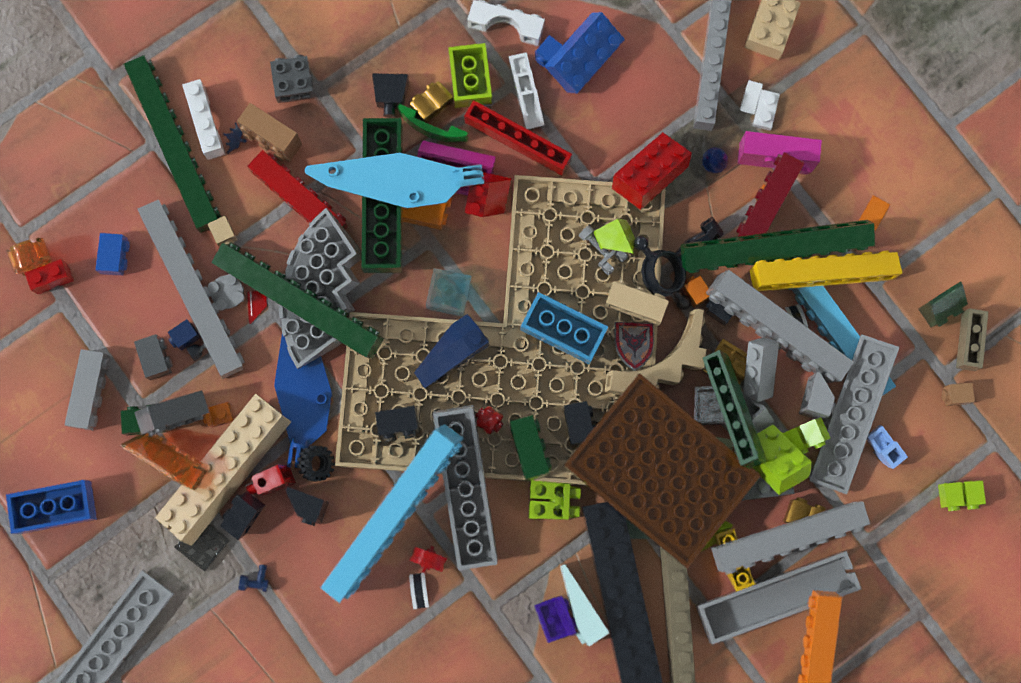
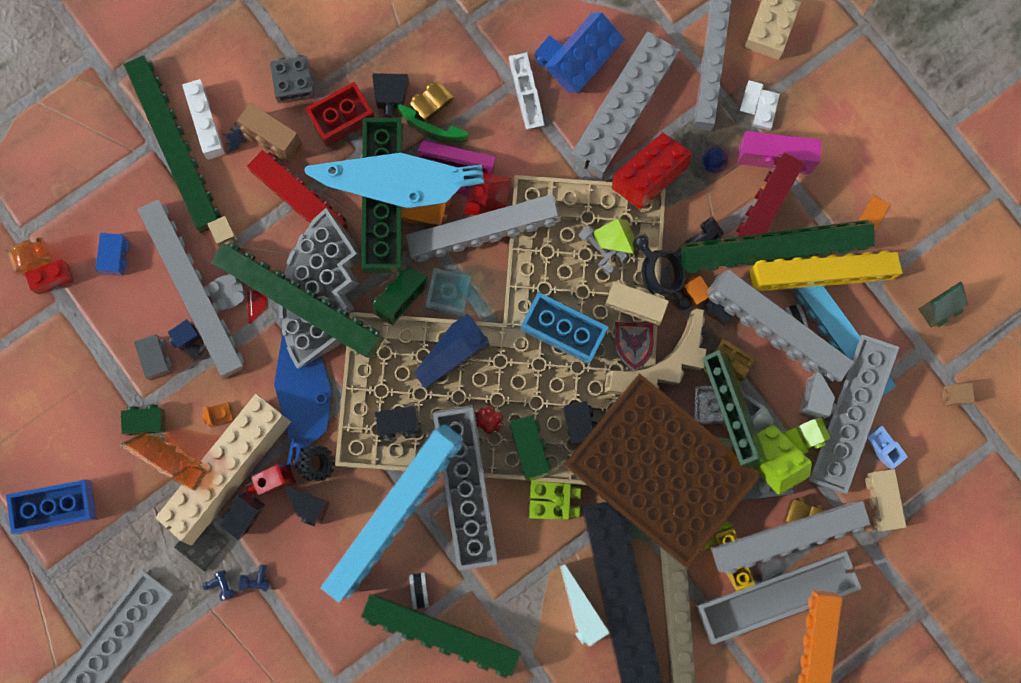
light grey brick [65,349,110,431] -> none
dark grey brick [134,390,209,436] -> none
red wheel [409,546,447,573] -> none
lime brick [448,43,492,108] -> none
red brick [464,100,572,176] -> none
white arch [467,0,545,46] -> none
dark purple bracket [534,596,577,643] -> none
light grey brick [743,337,779,402] -> none
lime piece [938,480,986,511] -> none
dark tan brick [956,308,988,371] -> none
none -> dark blue piece [202,570,236,601]
none -> red brick [305,81,374,146]
none -> dark green brick [361,594,521,678]
none -> dark green brick [373,265,427,326]
none -> light grey brick [406,194,561,262]
none -> light grey piece [570,31,680,179]
none -> clear brick [755,554,787,580]
none -> tan brick [865,469,906,532]

